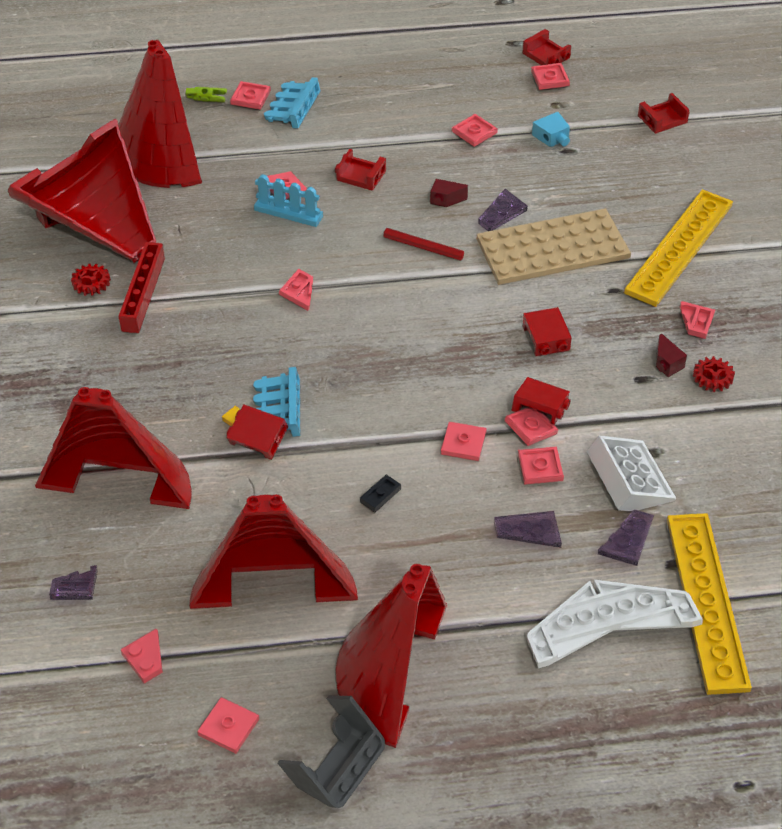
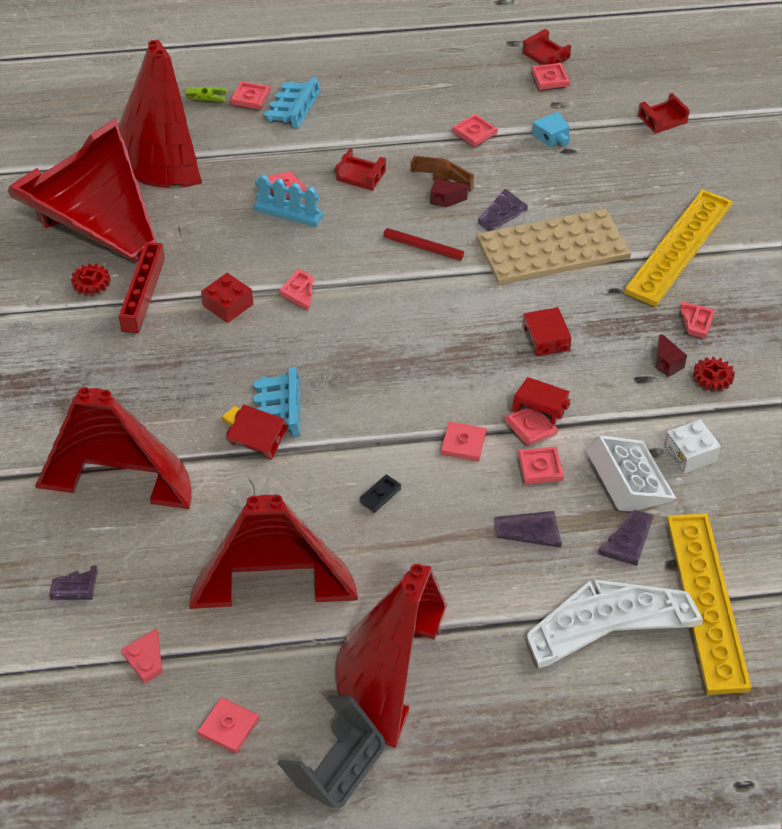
none -> red brick [201,273,254,323]
none -> dark orange plate [411,156,474,192]
none -> white brick [664,419,721,474]

